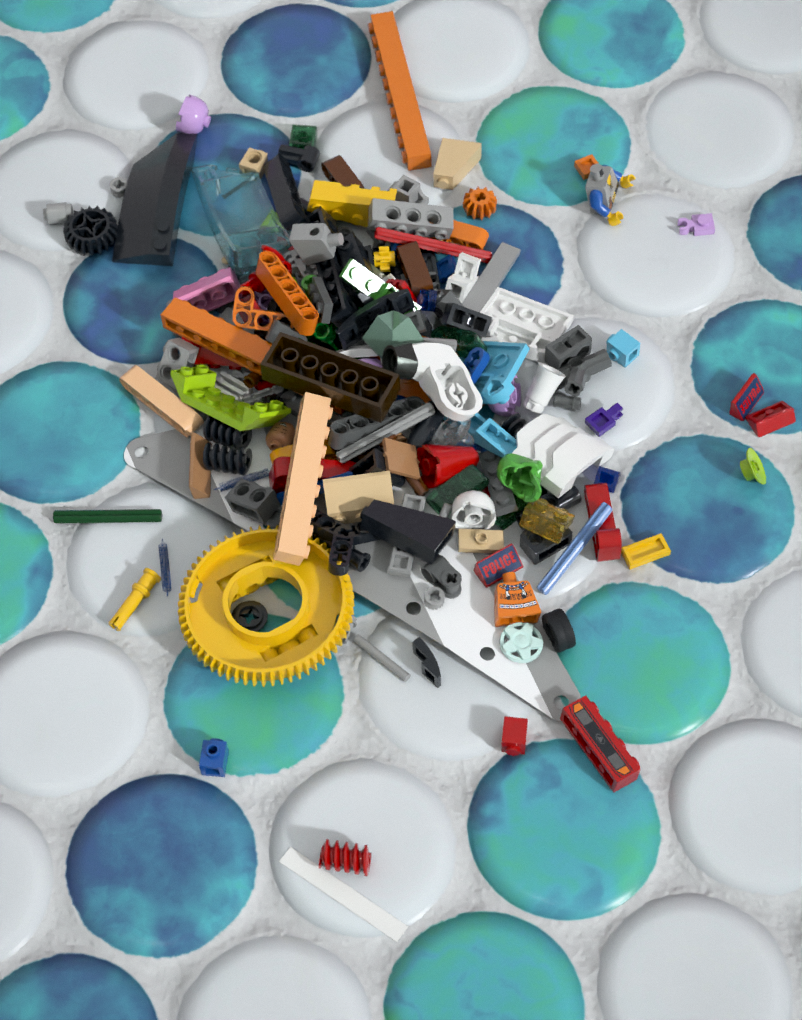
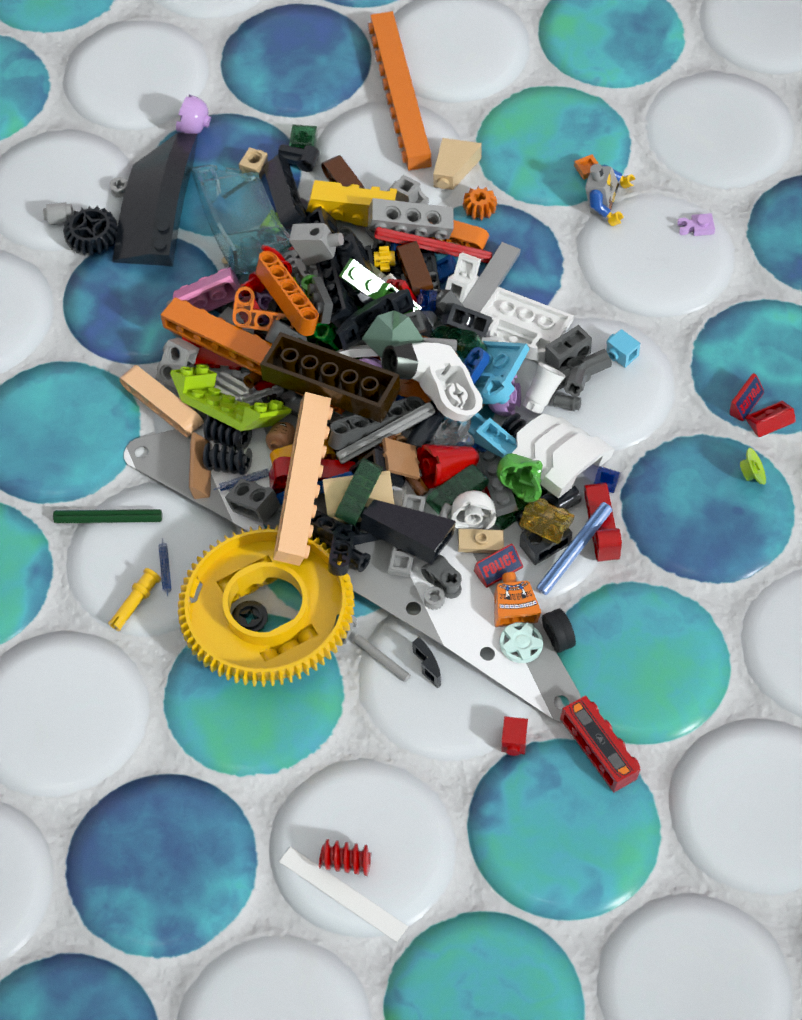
blue brick [199,738,229,777] -> none
dark purple plate [585,403,623,437] -> none
yellow tile [621,533,671,570] -> none
none -> clear green beam [334,458,383,526]

